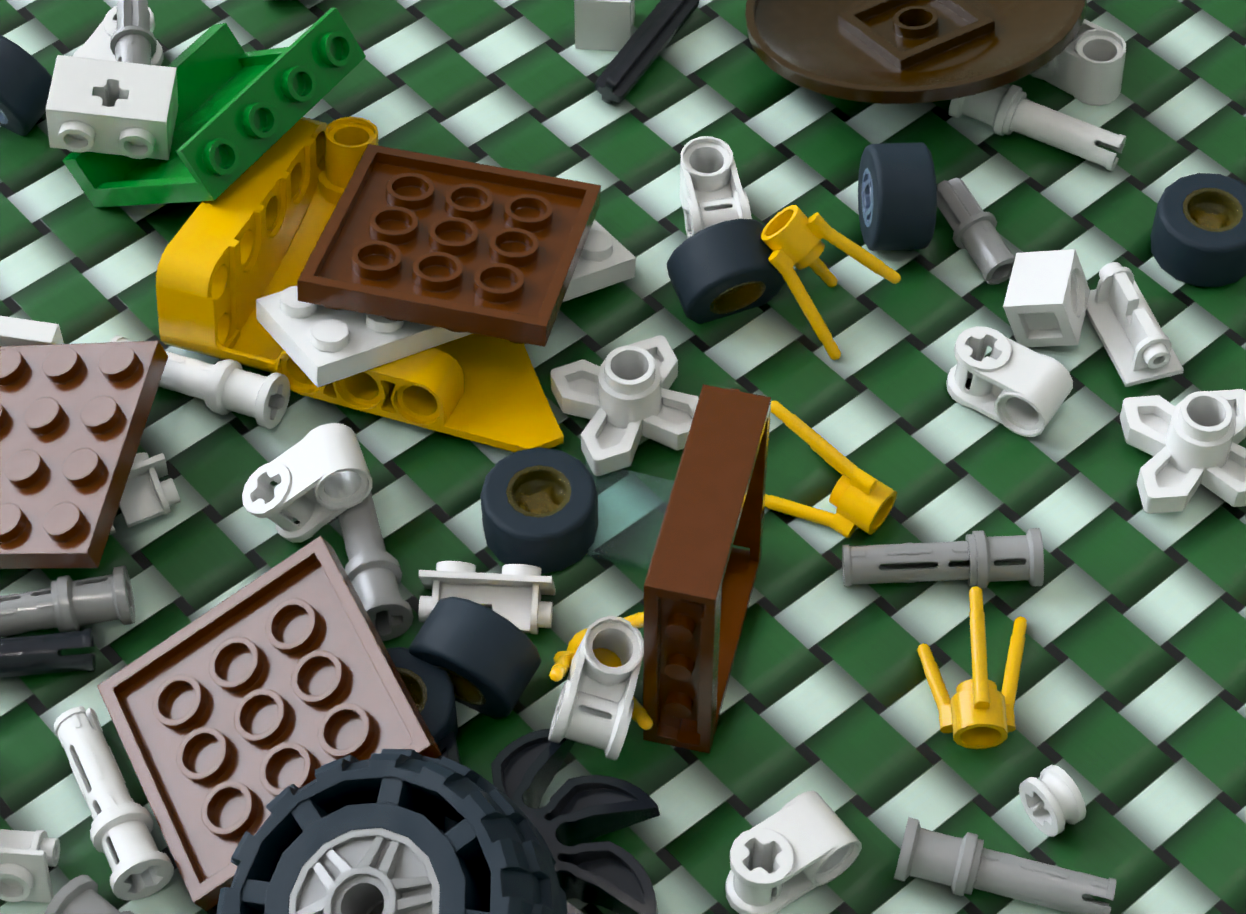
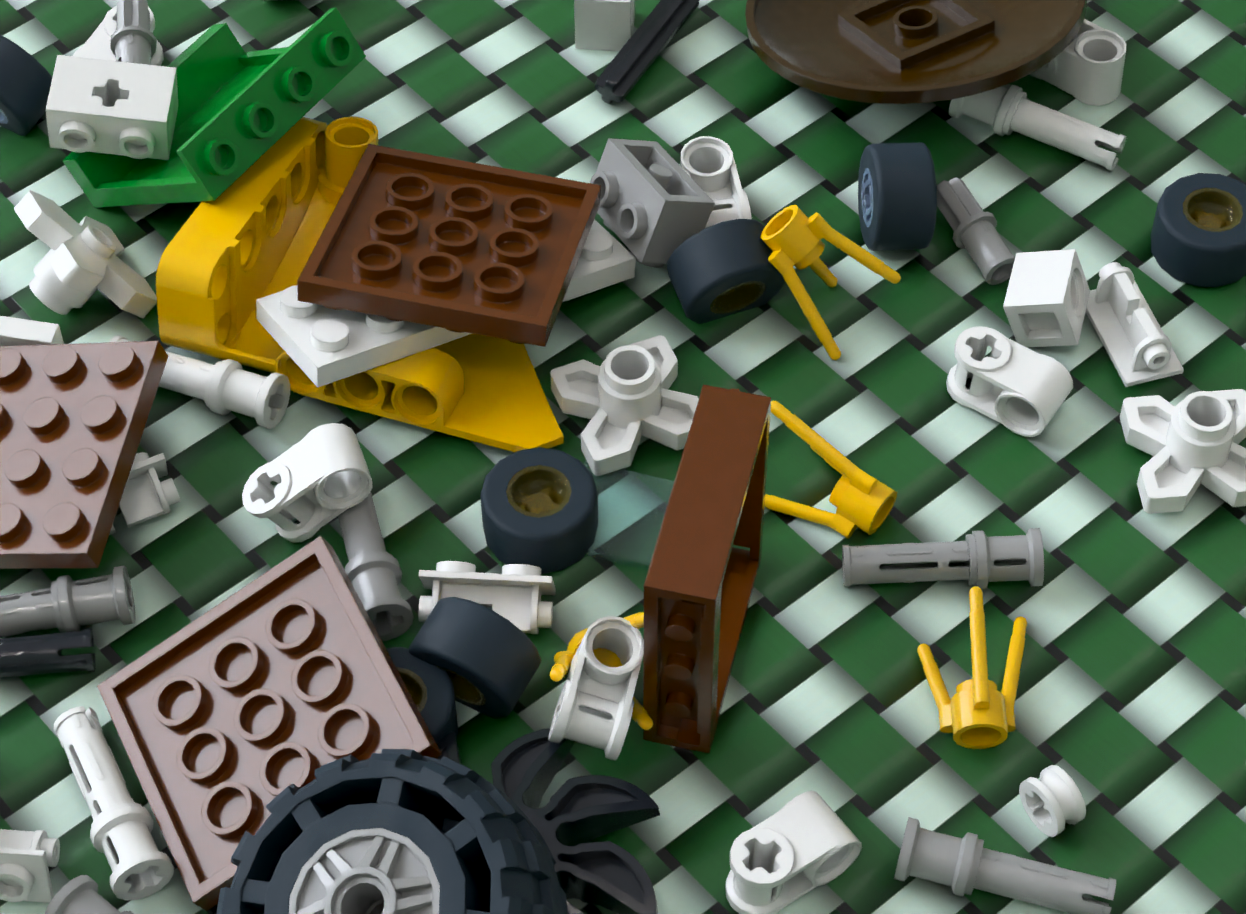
none -> white plant [14,190,157,318]
none -> light grey brick [590,138,715,268]

